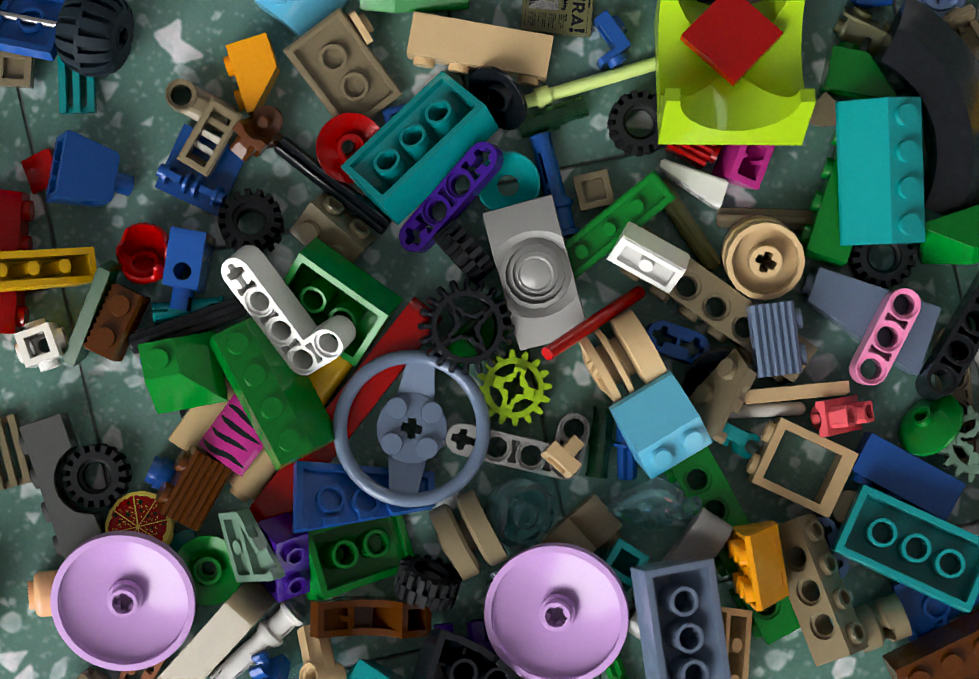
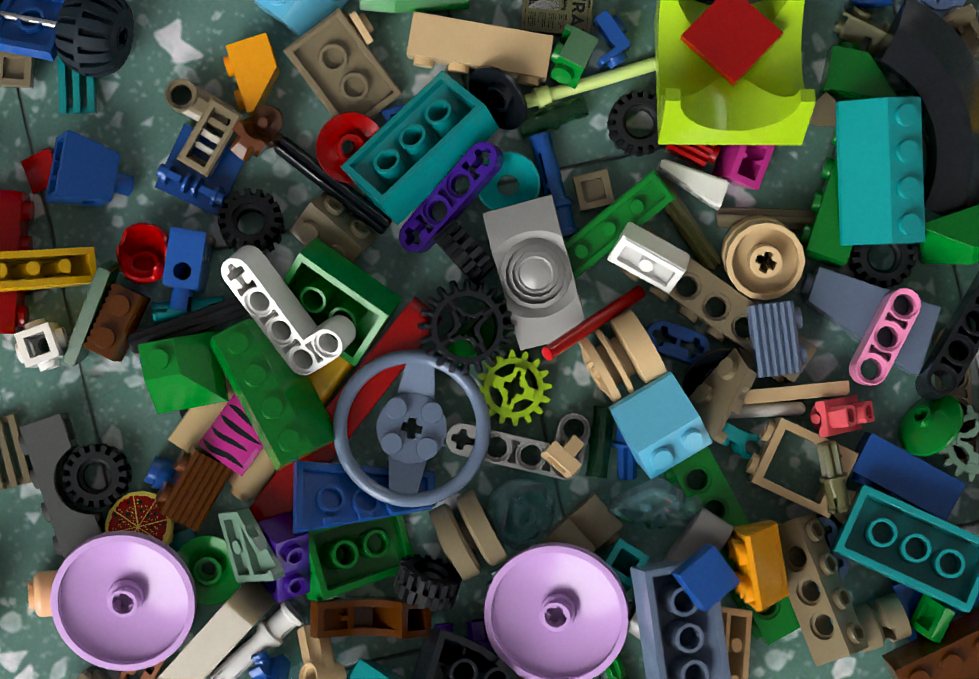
none -> green brick [550,23,599,89]
none -> blue piece [672,544,741,612]
none -> olive axle [817,440,851,514]
none -> green plate [909,594,955,643]

